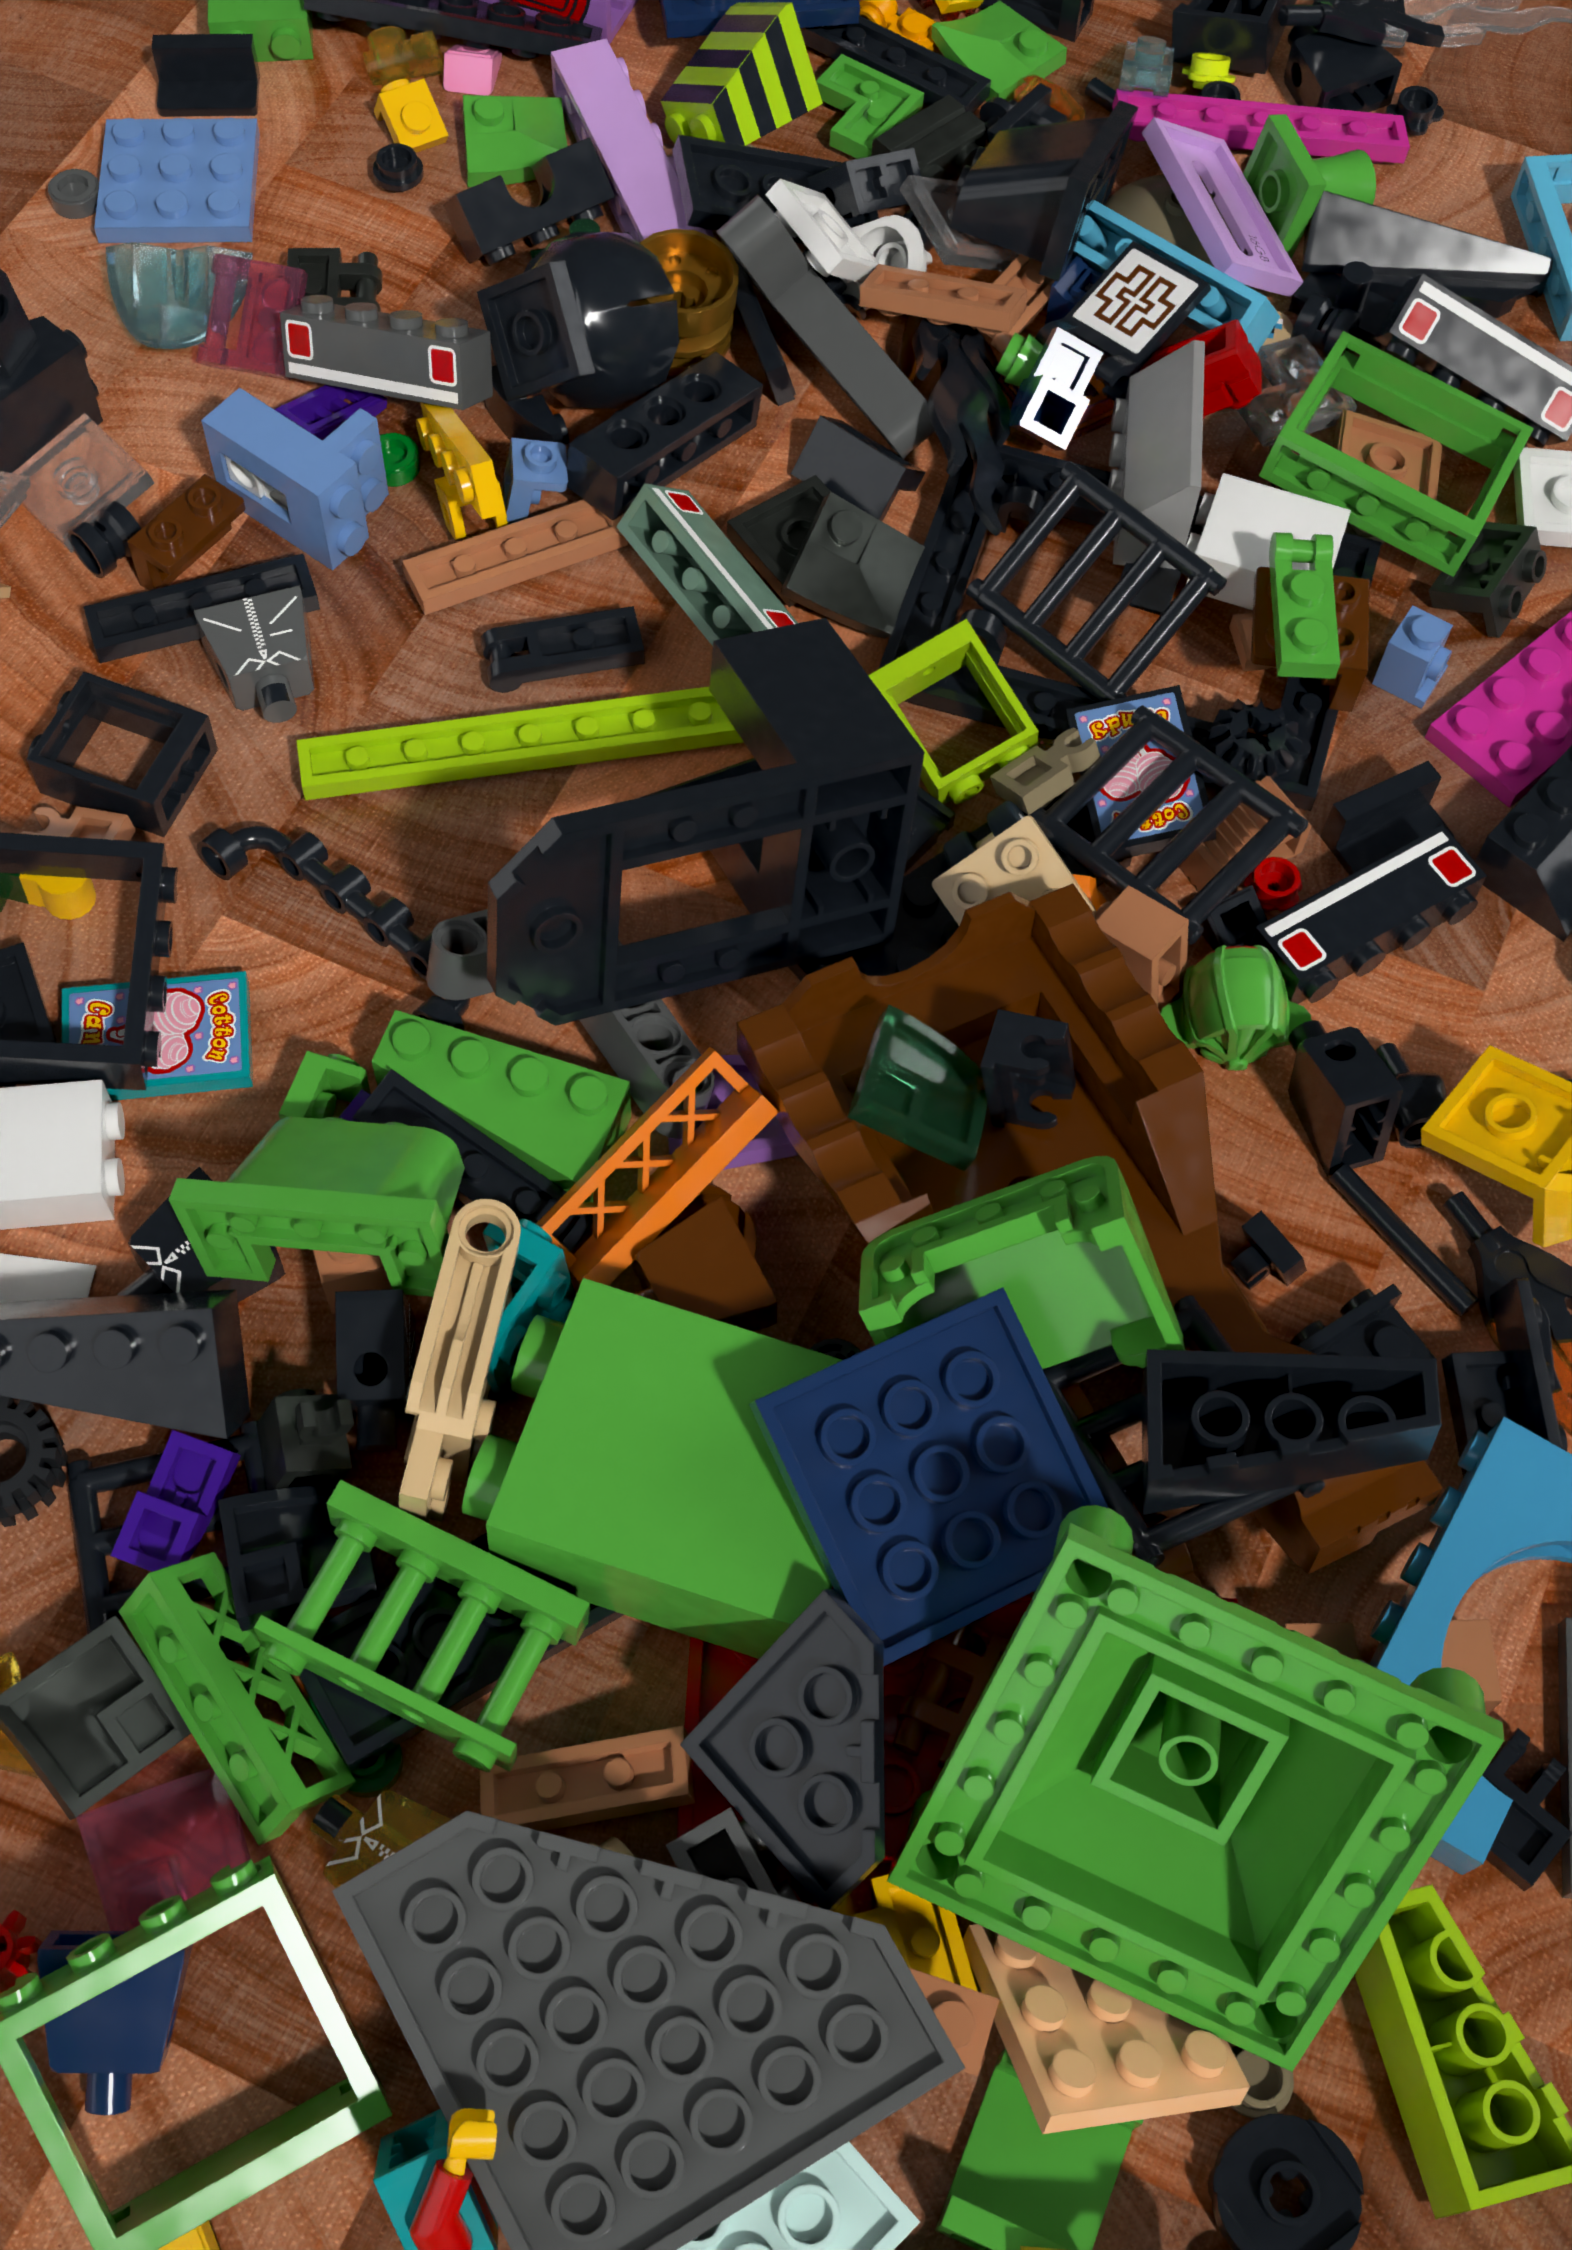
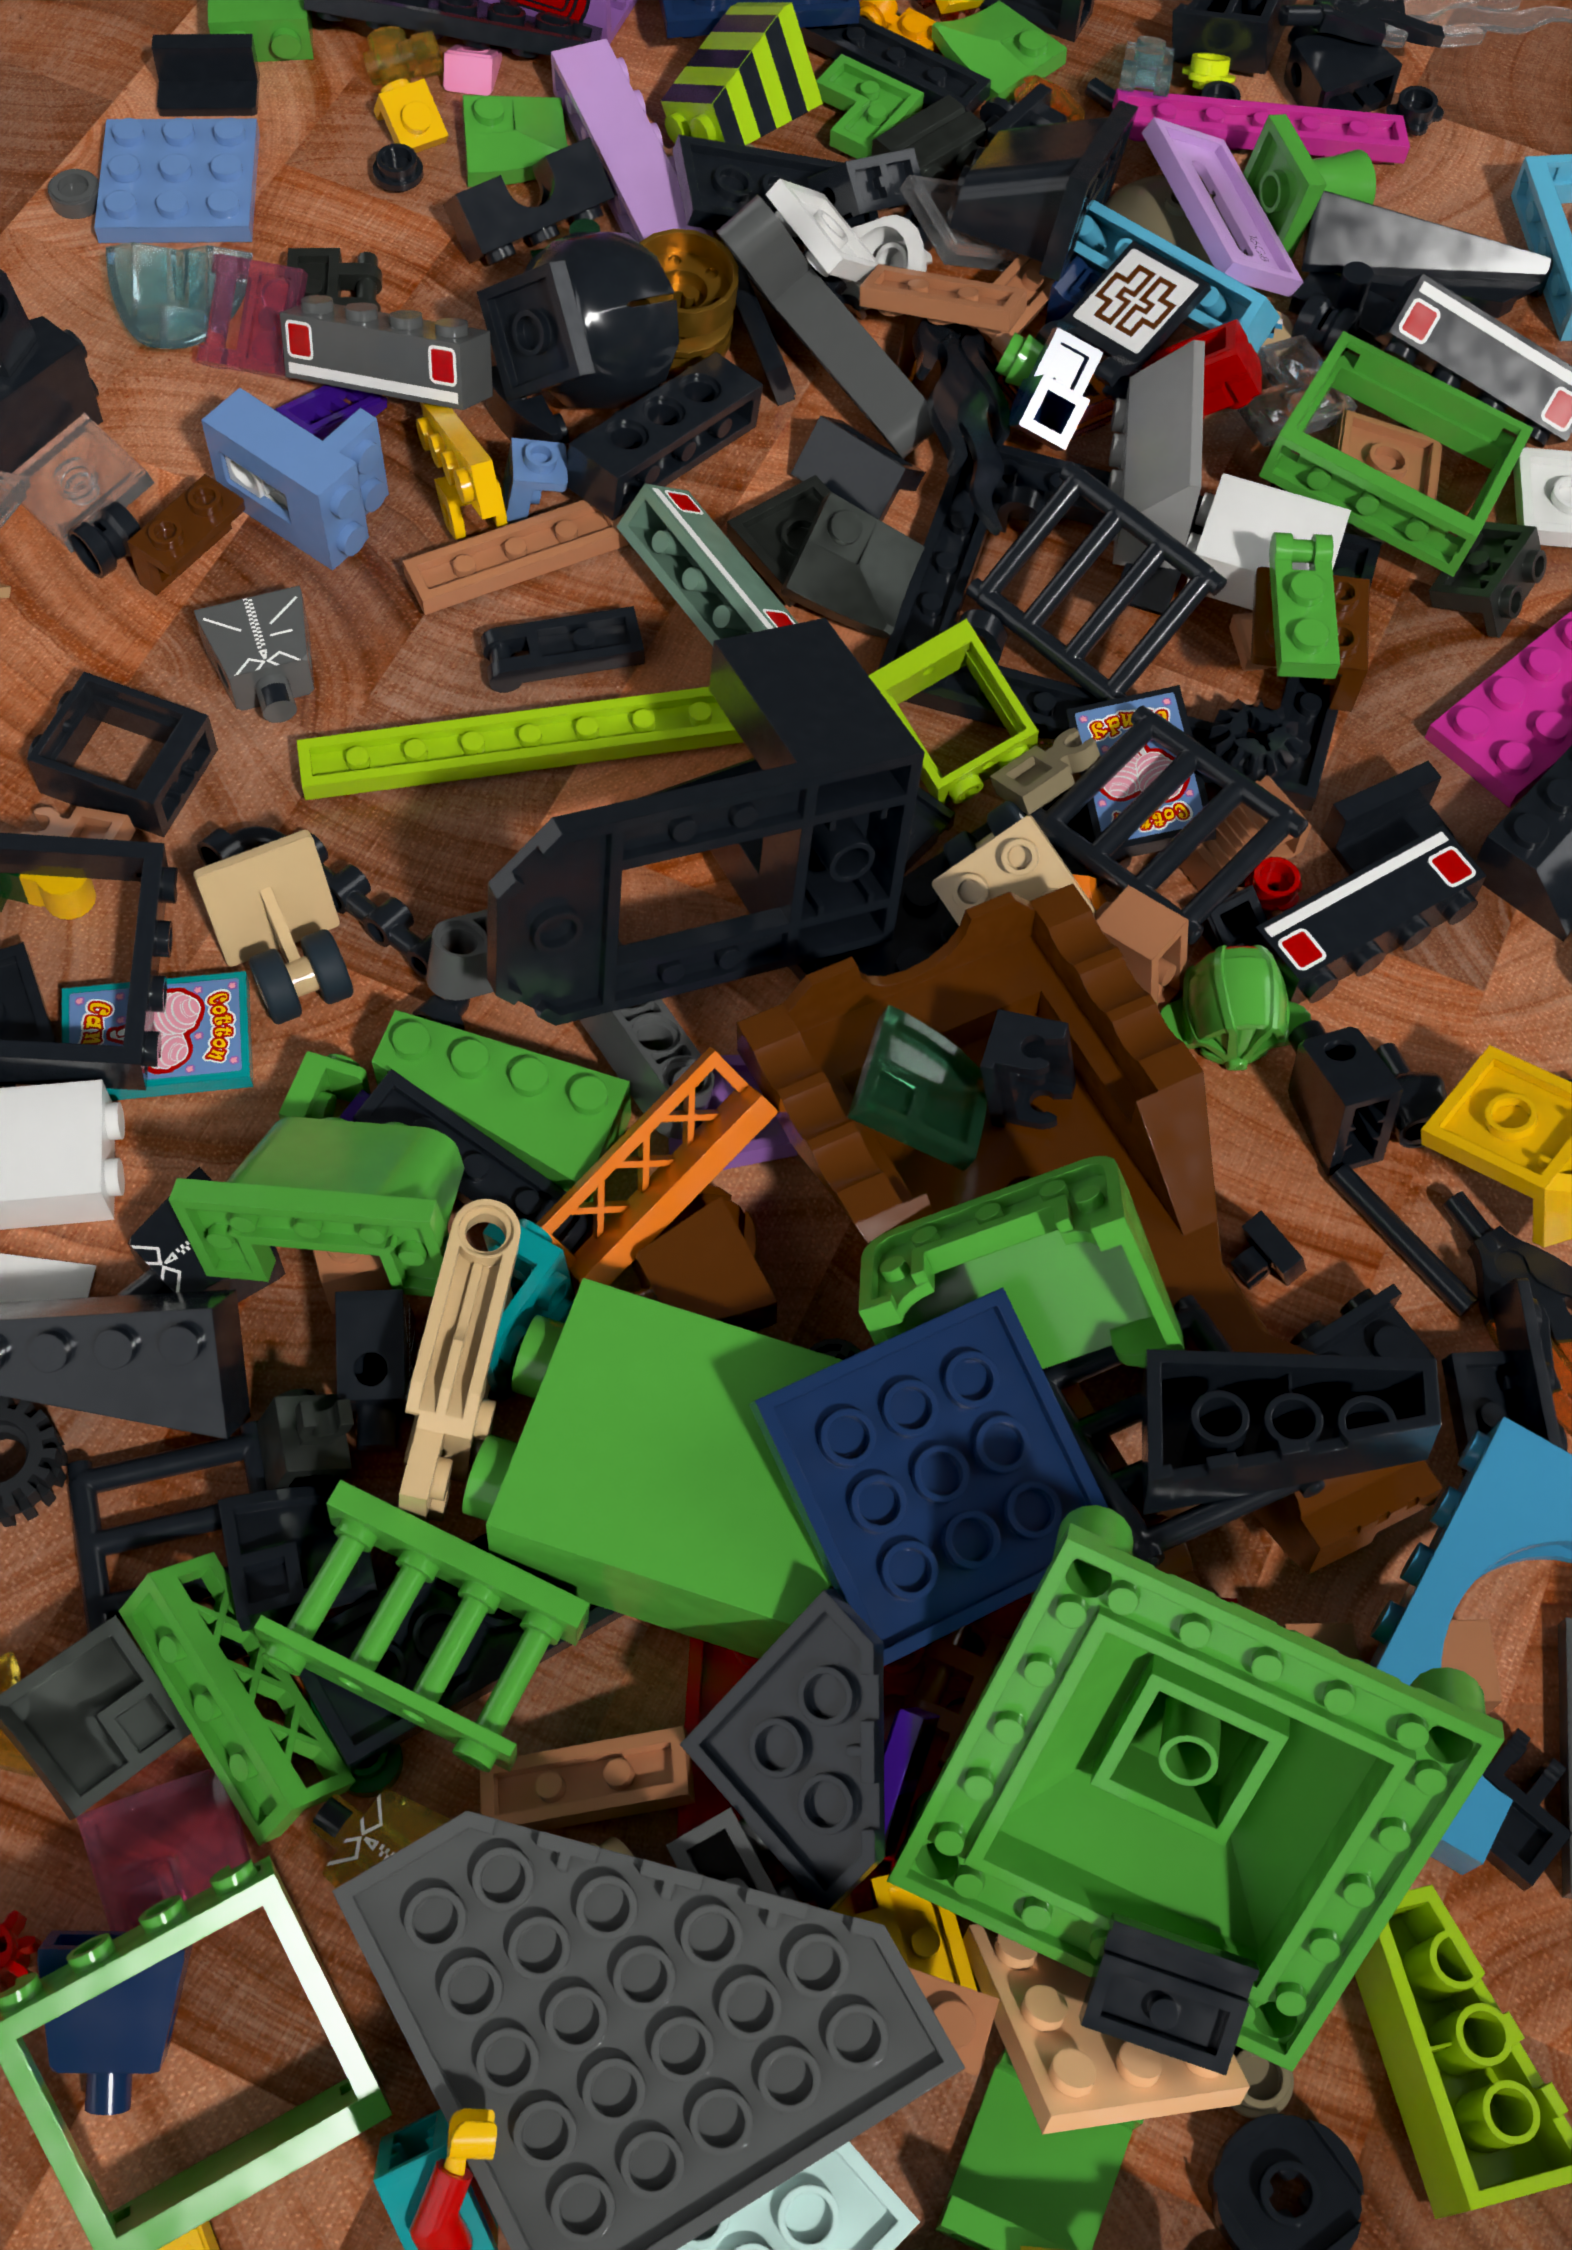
black plate [83,553,320,663] -> none
dark purple slope [110,1430,241,1572] -> none
green tile [380,433,420,487] -> none
medium blue brick [1372,605,1453,709] -> none
none -> tan plate [193,830,354,1024]
none -> dark purple tile [884,1707,940,1857]
none -> black plate [1079,1912,1260,2076]

